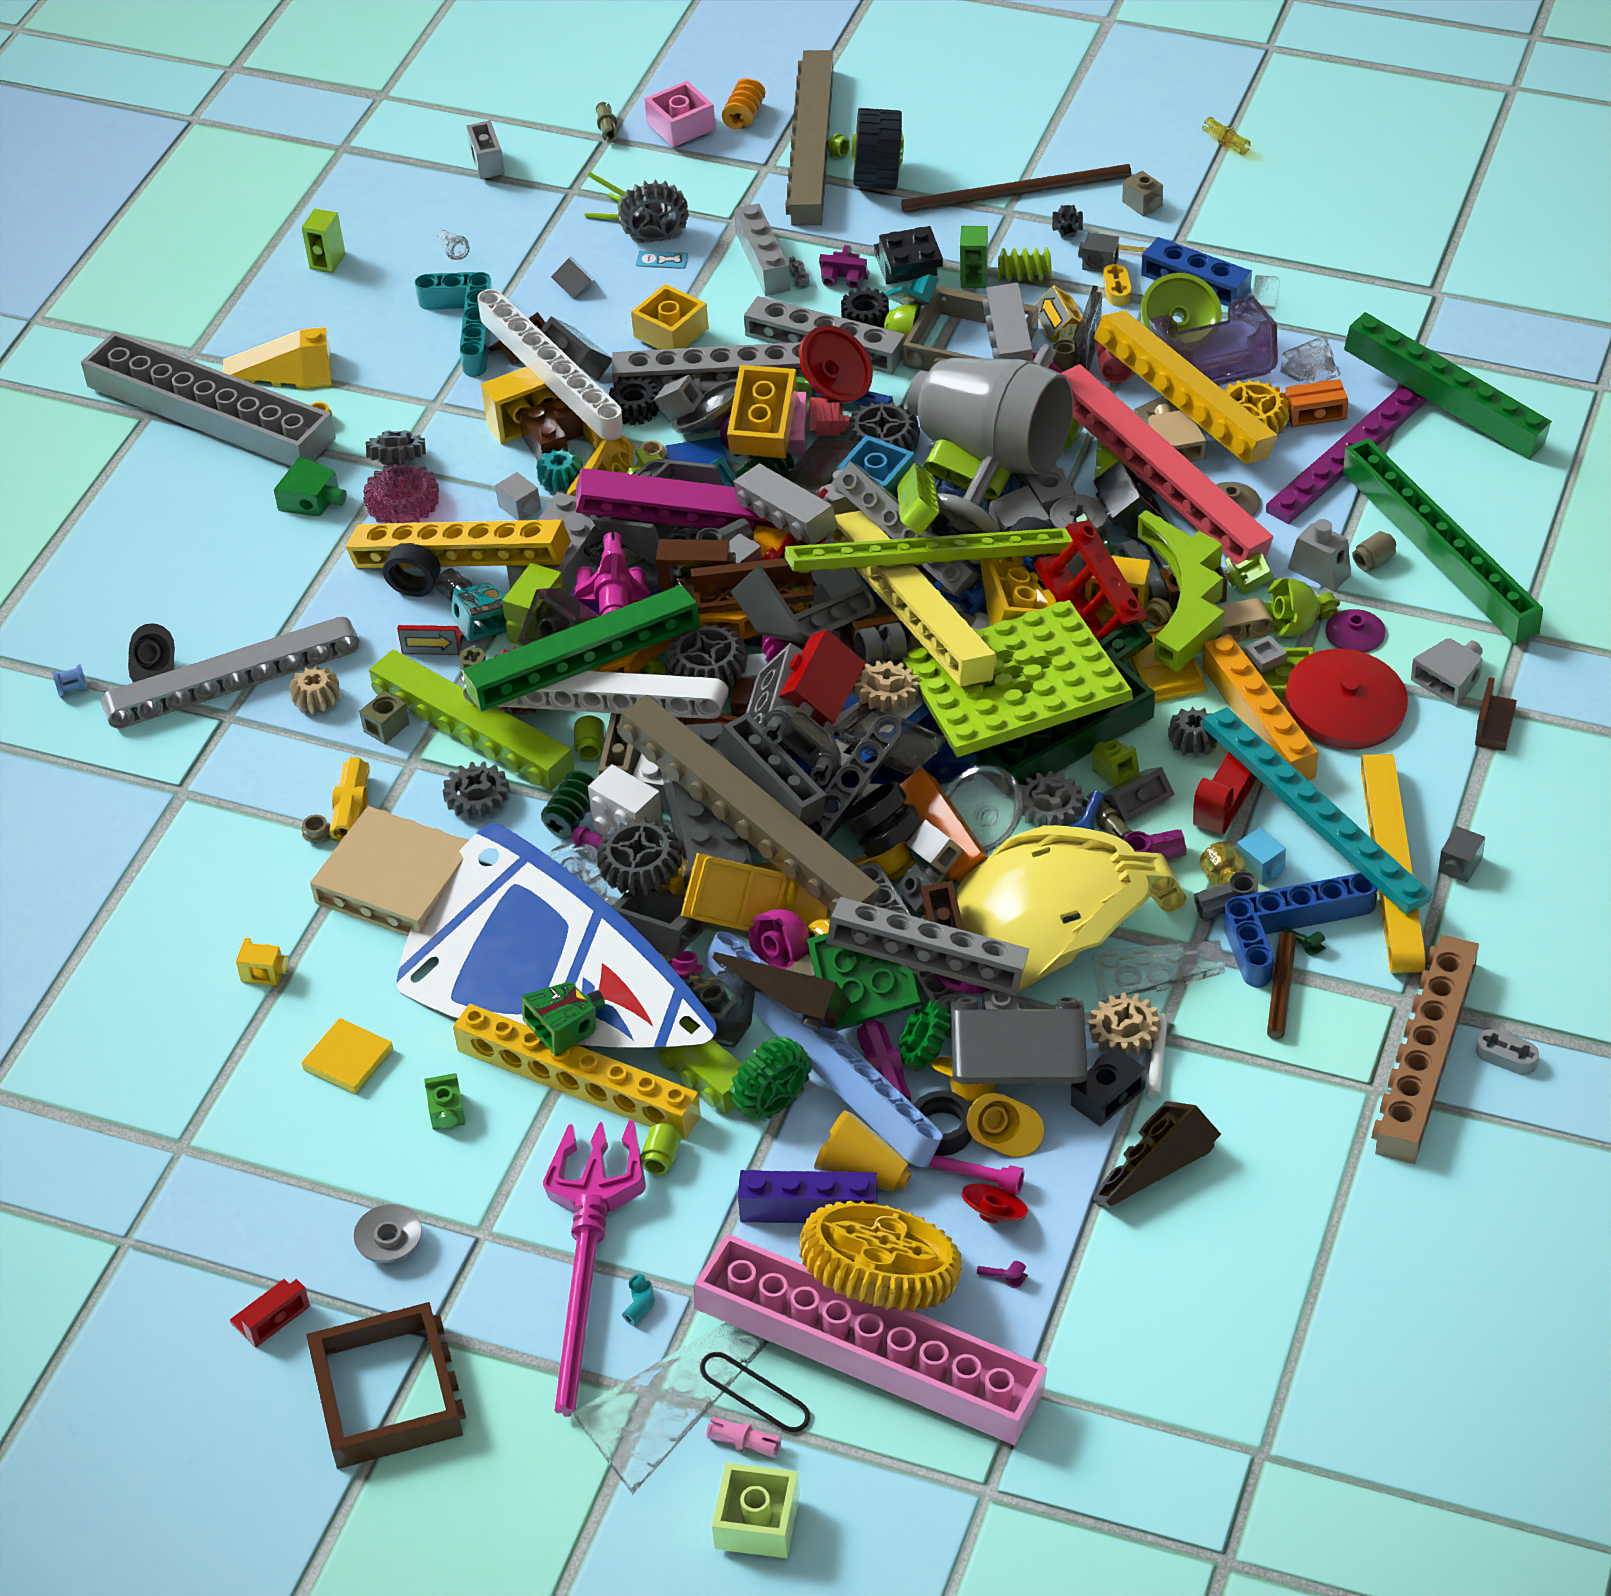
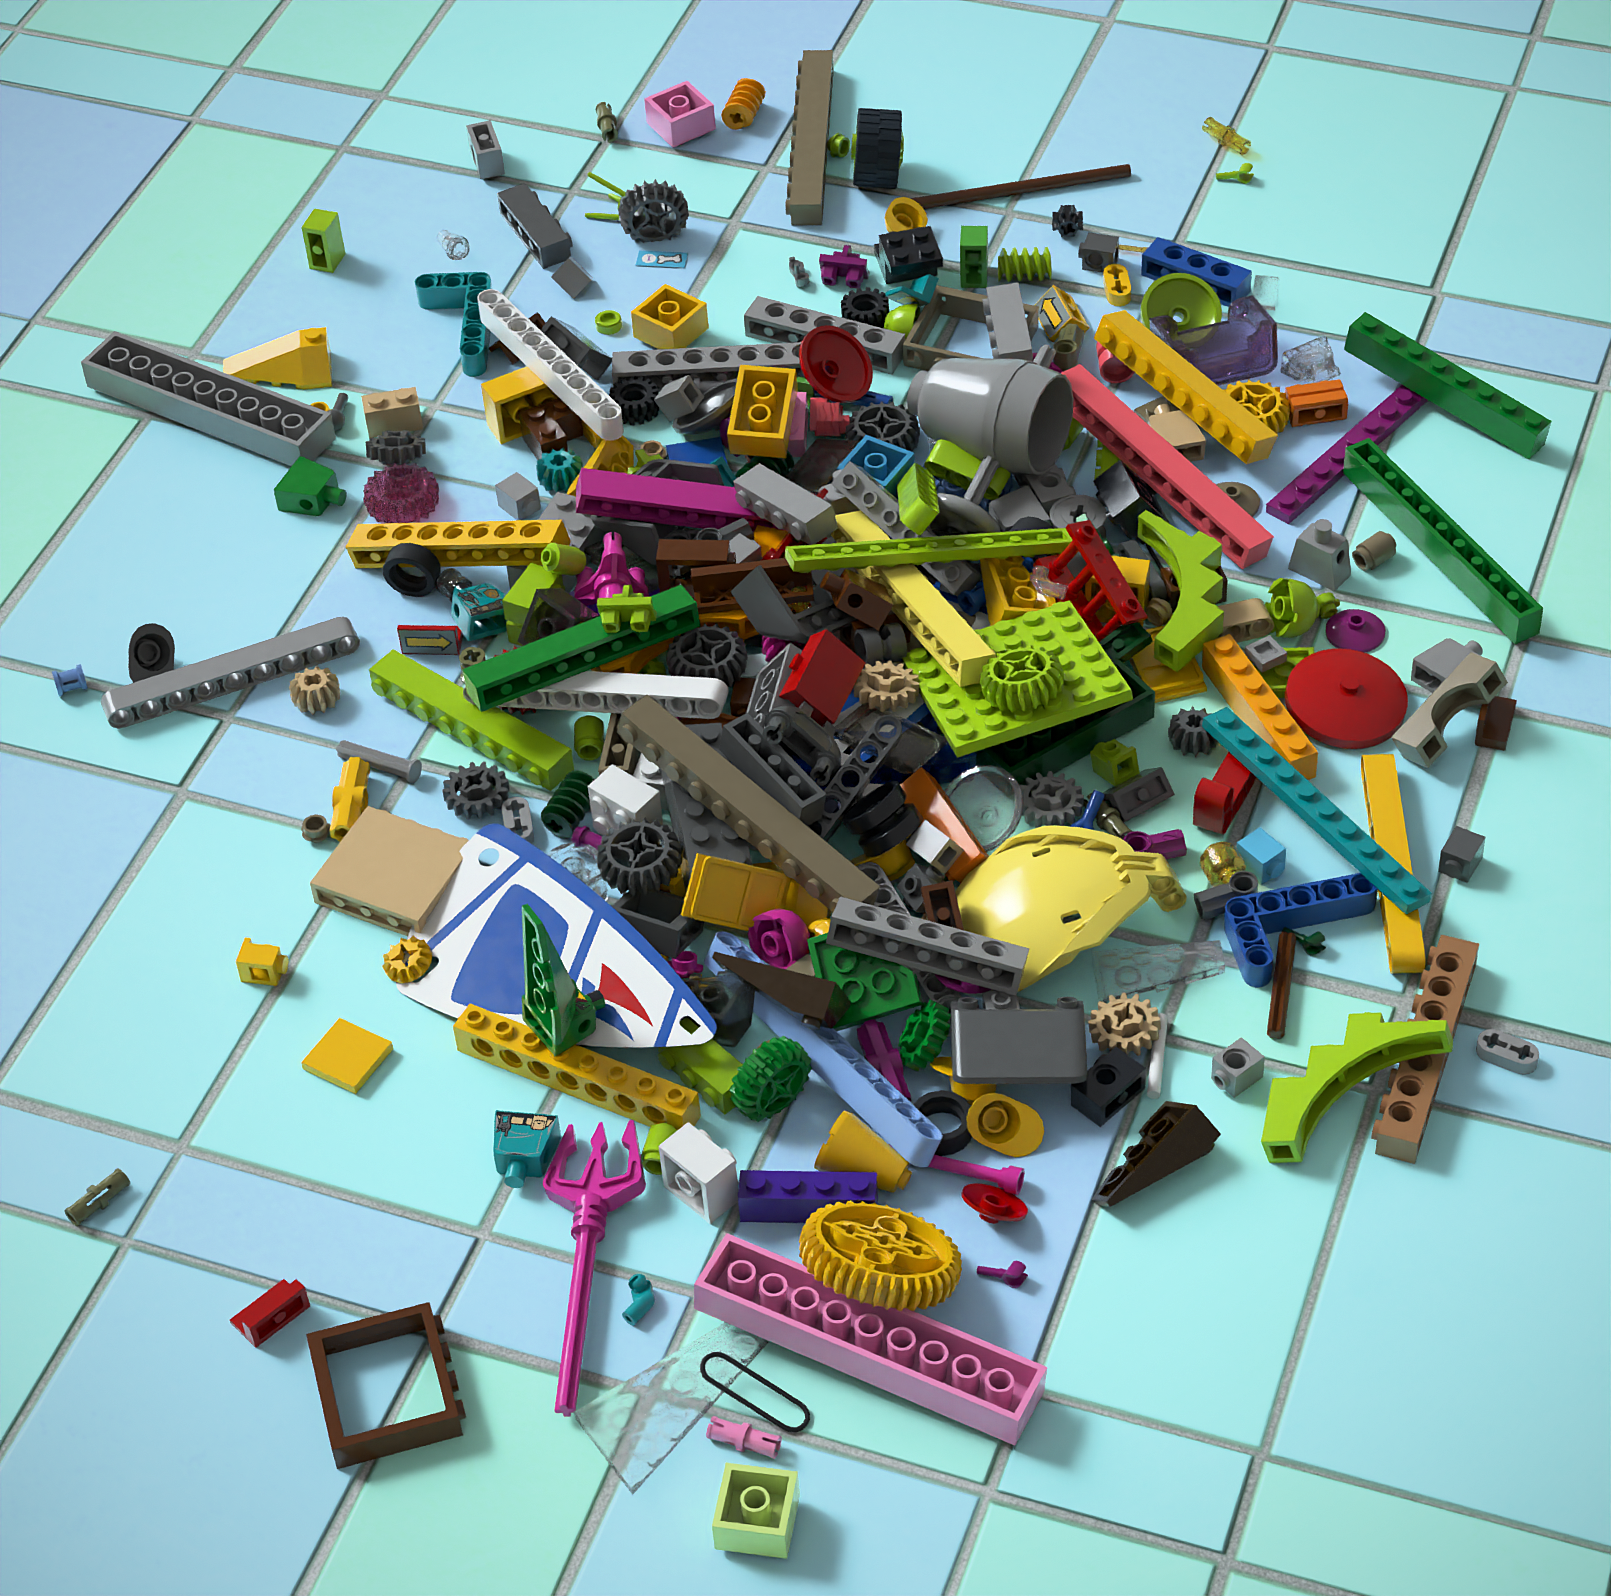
light grey dish [353,1204,422,1263] -> none
olive brick [359,690,410,744] -> none
bright green brick [424,1073,465,1130] -> none
light grey brick [734,203,791,296] -> none
clear smoke piece [1074,285,1102,371] -> none
dark tan brick [1122,170,1163,216] -> none
lime bracket [1224,552,1275,594] -> none
none -> olive pin [64,1168,131,1227]
none -> dark grey bar [327,393,349,431]
none -> light grey axle [336,740,422,783]
none -> tan brick [361,387,423,438]
none -> yellow gear [382,935,432,983]
none -> teal torso [493,1110,561,1188]
none -> dark grey brick [497,183,573,269]
none -> light grey beam [501,797,534,844]
none -> green wedge [522,903,579,1045]
none -> lime brick [541,543,586,576]
none -> lime tile [595,310,622,335]
none -> lime hips [597,585,657,633]
none -> white brick [658,1122,739,1224]
none -> reddish brown torso [820,569,893,630]
none -> yellow piece [884,197,928,233]
none -> lime gear [980,645,1065,713]
none -> clear arm [1030,565,1067,600]
none -> light grey brick [1211,1037,1265,1098]
none -> lime hand [1216,163,1254,184]
none -> lime arch [1261,1012,1453,1163]
none -> dark tan arch [1391,652,1508,768]

